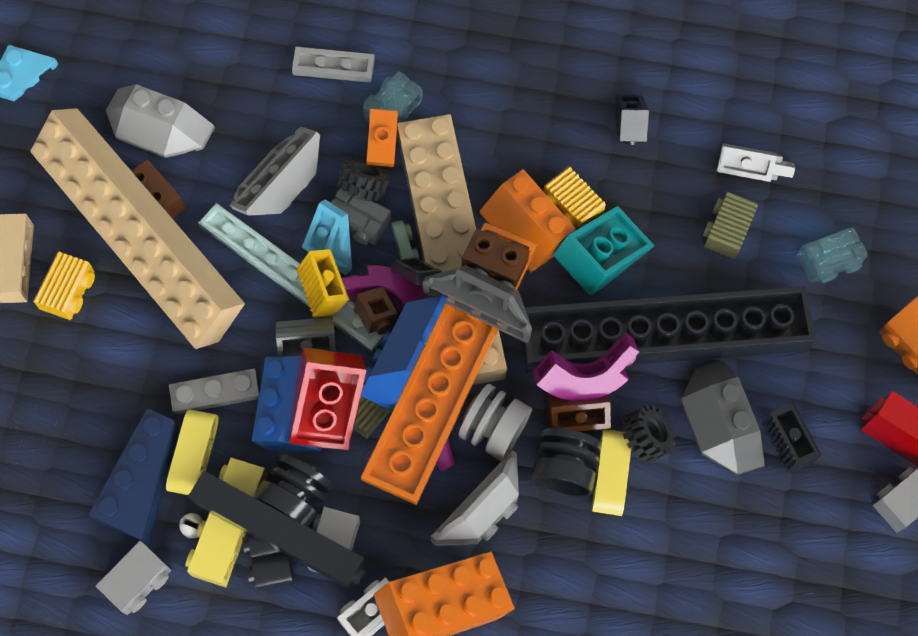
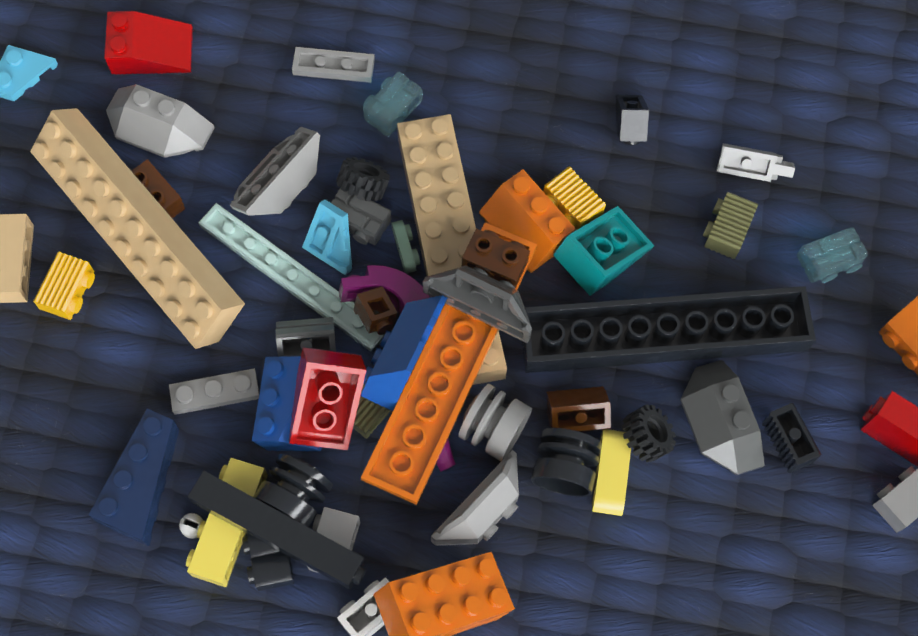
light grey brick [96,541,171,615] -> none
light yellow beam [166,409,219,495] -> none
yellow brick [296,249,349,318] -> none
orange brick [366,109,398,167] -> none
black tile [391,257,443,285] -> none
magenta arch [533,333,639,401] -> none
none -> red slope [105,11,193,75]

